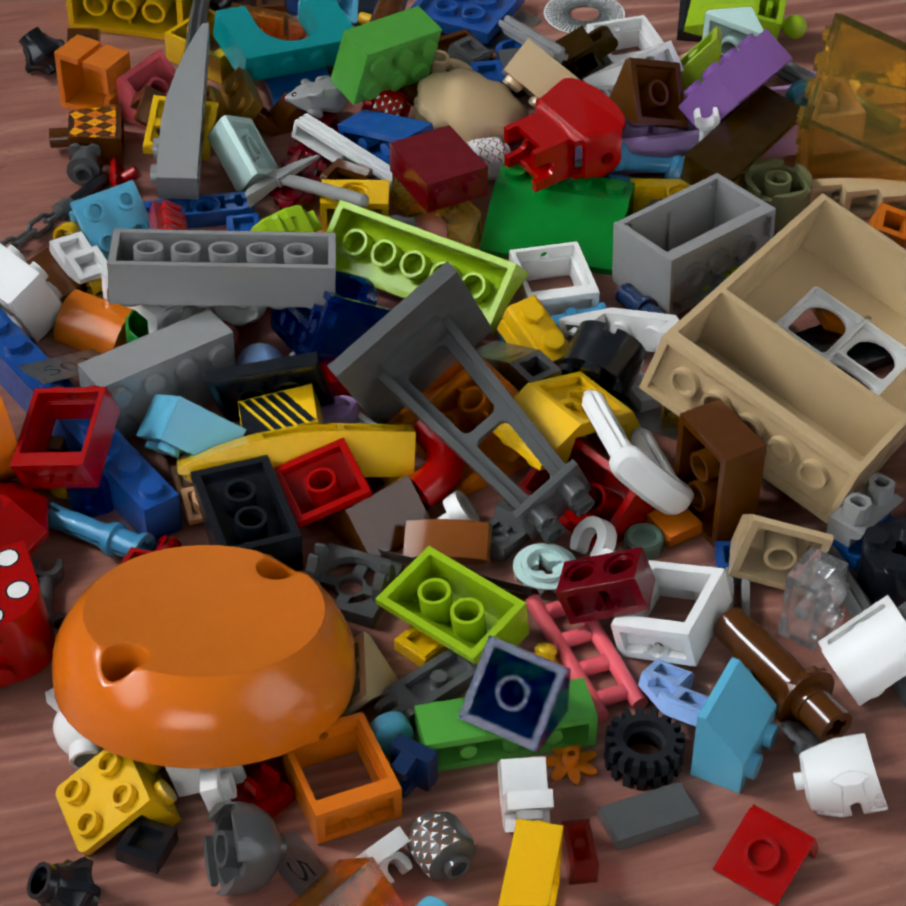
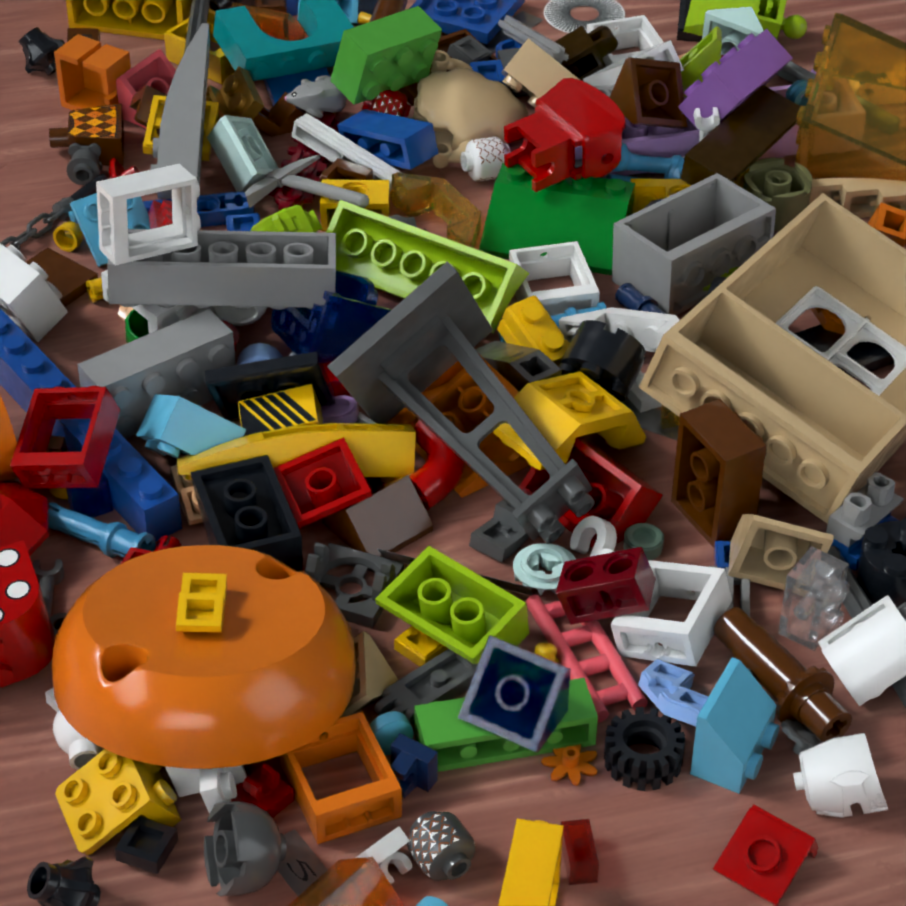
flat silver sticker [17,349,101,384] -> none
white slope [49,231,108,284] -> none
orange brick [54,289,133,354] -> none
dark red brick [390,125,488,213] -> none
dark orange slope [403,519,492,565] -> none
white tile [438,490,480,521] -> none
white brick [497,757,554,832] -> none
white piece [582,389,694,515] -> none
dark grey tile [598,781,700,851] -> none
orange tile [646,508,703,548] -> none
none -> white window [96,163,201,266]
none -> yellow slope [176,573,227,633]

